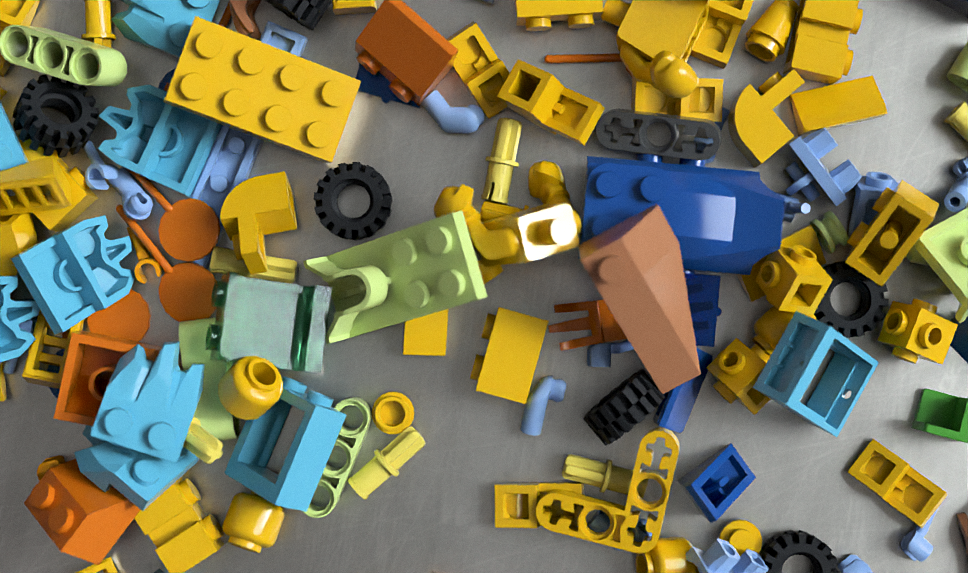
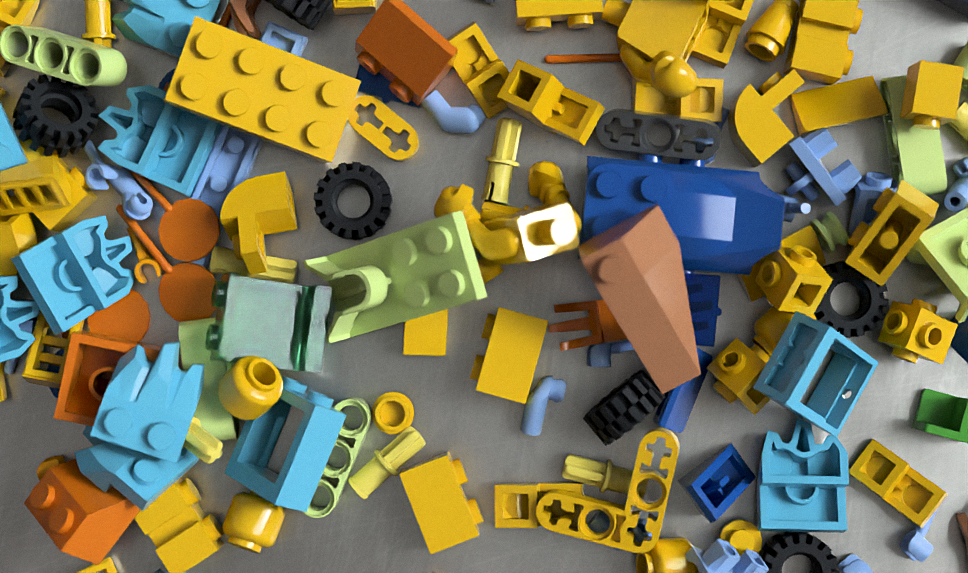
none -> yellow beam [348,95,419,162]
none -> yellow brick [399,451,484,555]
none -> medium azure plate [757,418,849,533]
none -> yellowish green beam [879,75,947,196]
none -> yellow brick [900,60,964,130]

